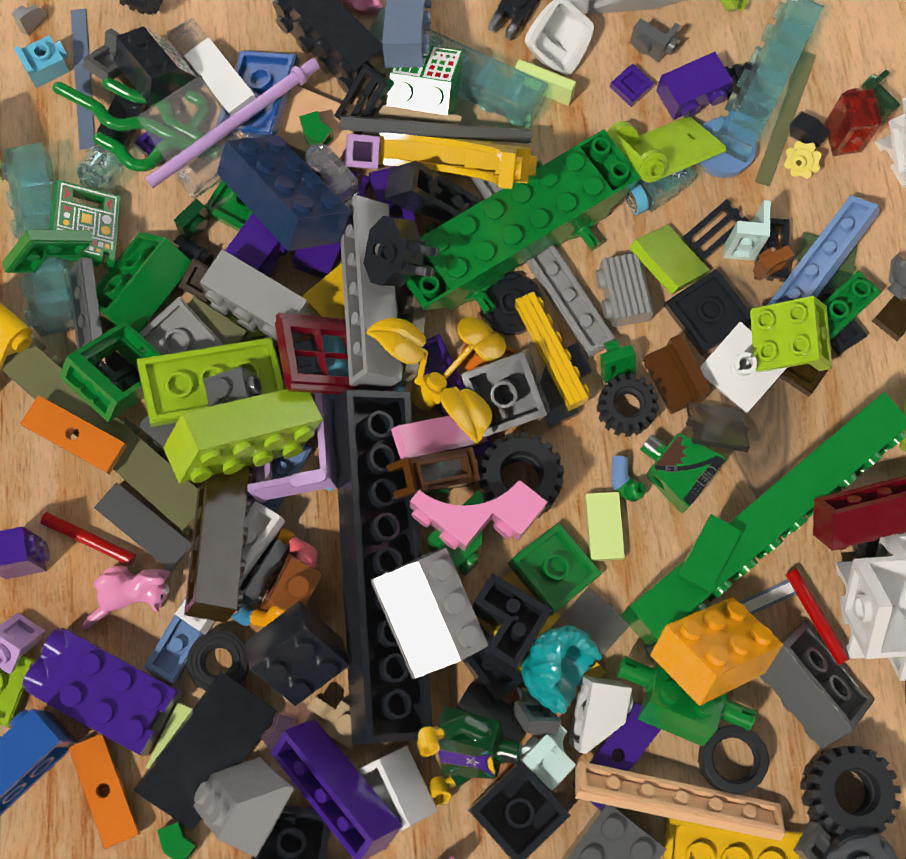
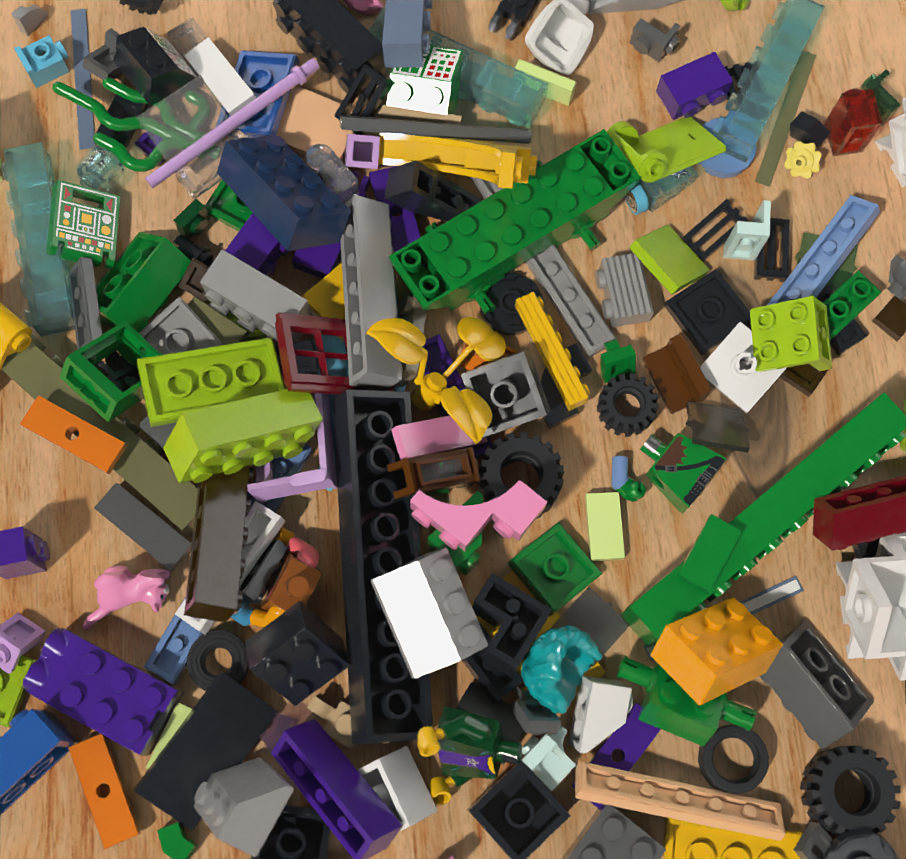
green tile [2,229,93,273] -> none
red bar [40,512,137,566] -> none
dark grey bracket [204,367,263,407] -> none
green piece [299,111,333,153] -> none
black hinge [363,216,439,287] -> none
dark purple tile [610,63,654,107] -> none
dark orange plate [752,245,794,281] -> none
red bar [785,568,850,665] -> none

